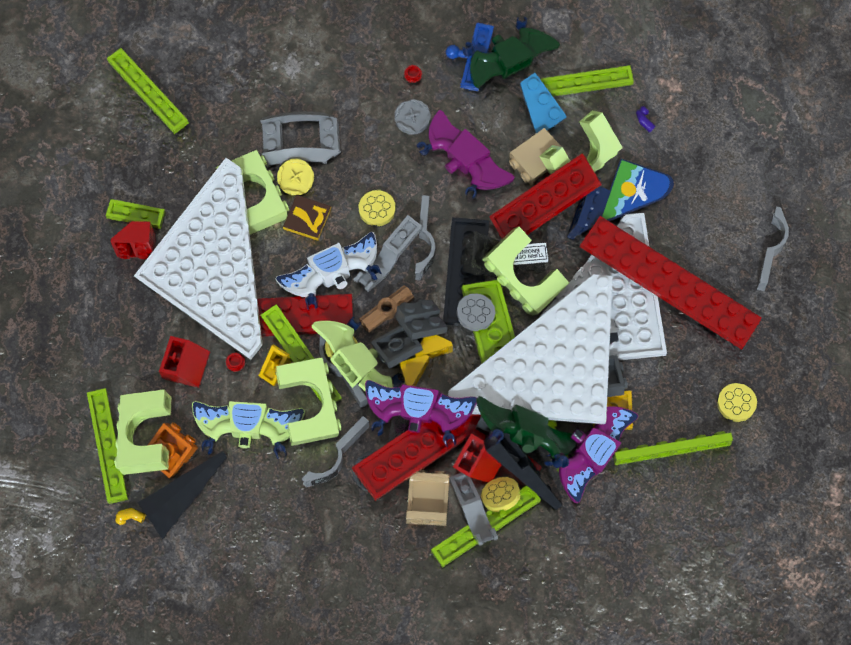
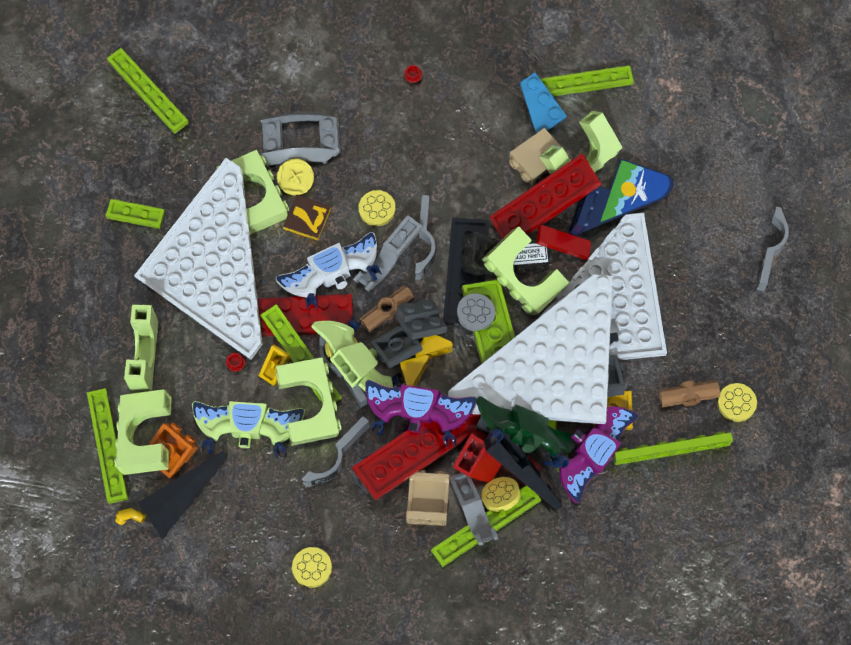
red slope [111,221,156,259] -> none
red slope [159,336,210,388] -> none
light grey tile [394,99,431,134] -> none
magenta torso [417,110,515,199] -> none
blue plate [446,23,494,91] -> none
dark green torso [462,17,560,88] -> none
red plate [580,216,762,350] -> none
dark purple arm [636,106,656,133] -> none
none -> yellowish green arch [124,305,159,394]
none -> light yellow tile [292,547,332,588]
none -> red tile [537,225,591,260]
none -> medium nougat piece [659,380,720,407]

